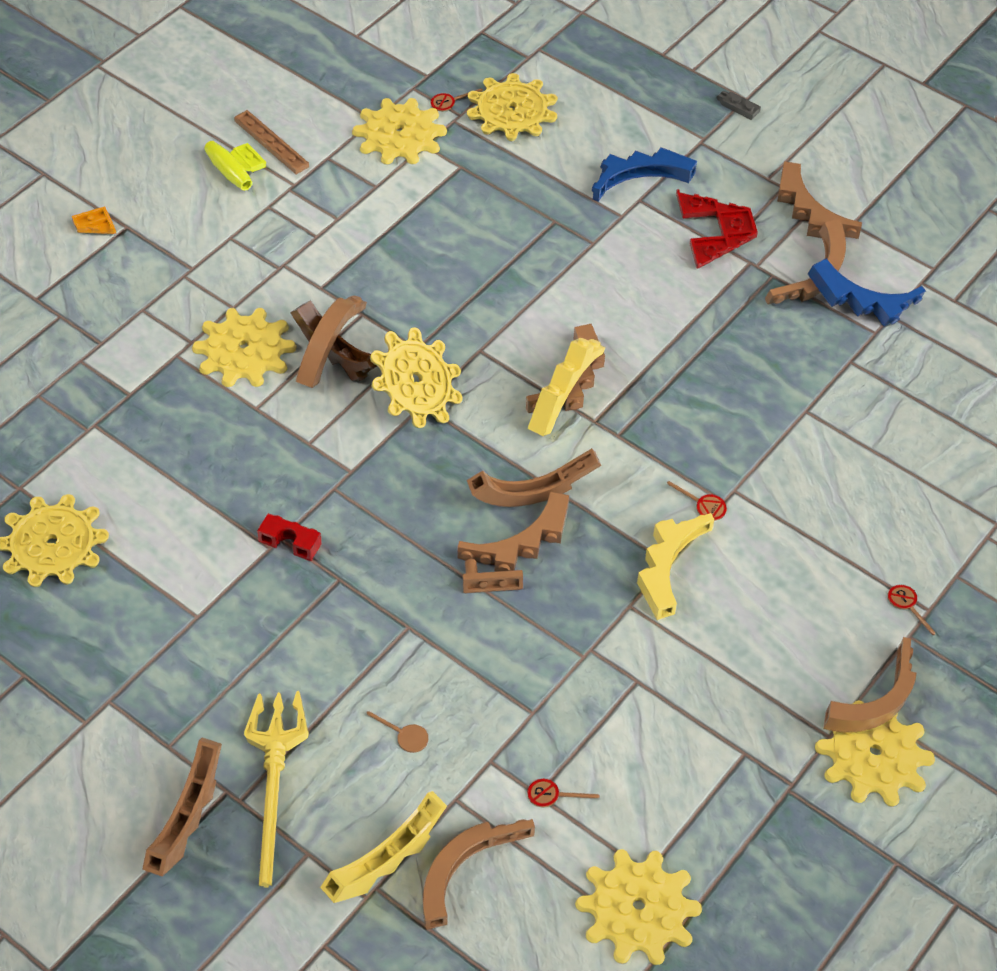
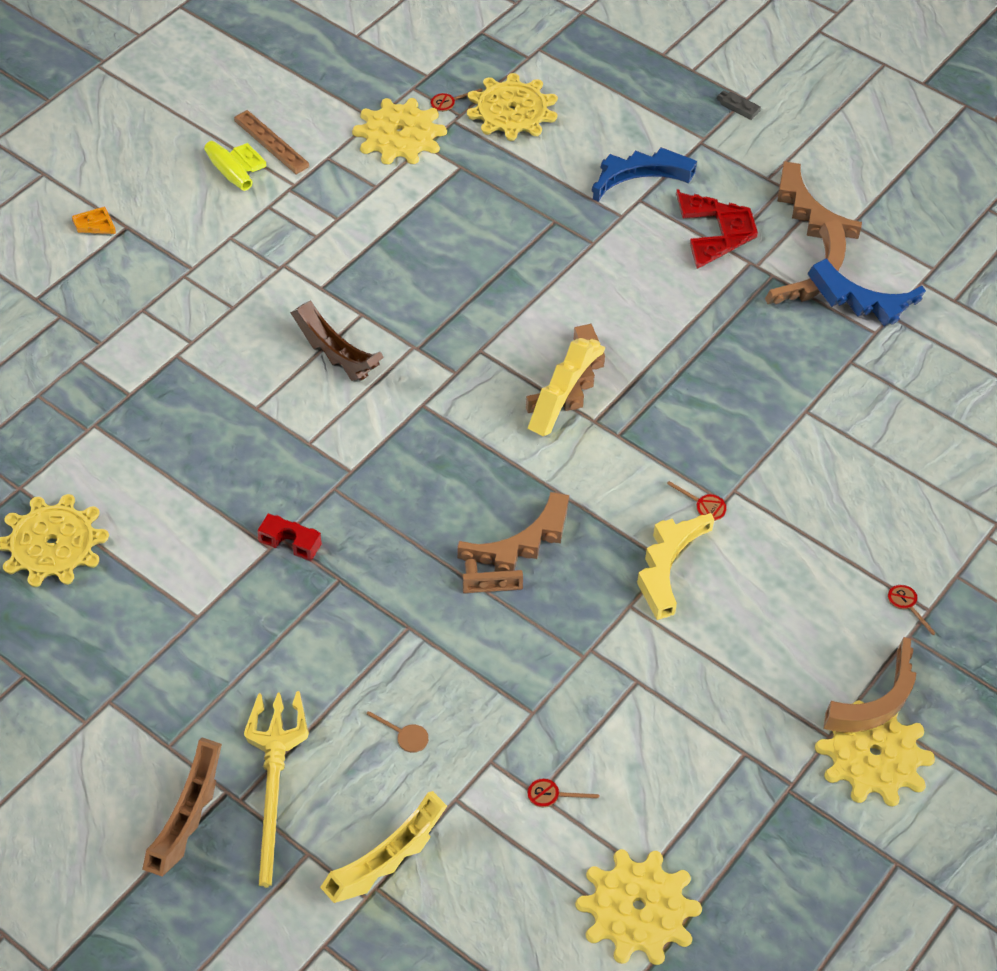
light yellow plate [192,308,297,387] -> none
medium nougat arch [296,296,367,388] -> none
light yellow plate [370,328,462,428] -> none
medium nougat arch [423,819,535,930] -> none
medium nougat arch [467,448,601,507] -> none

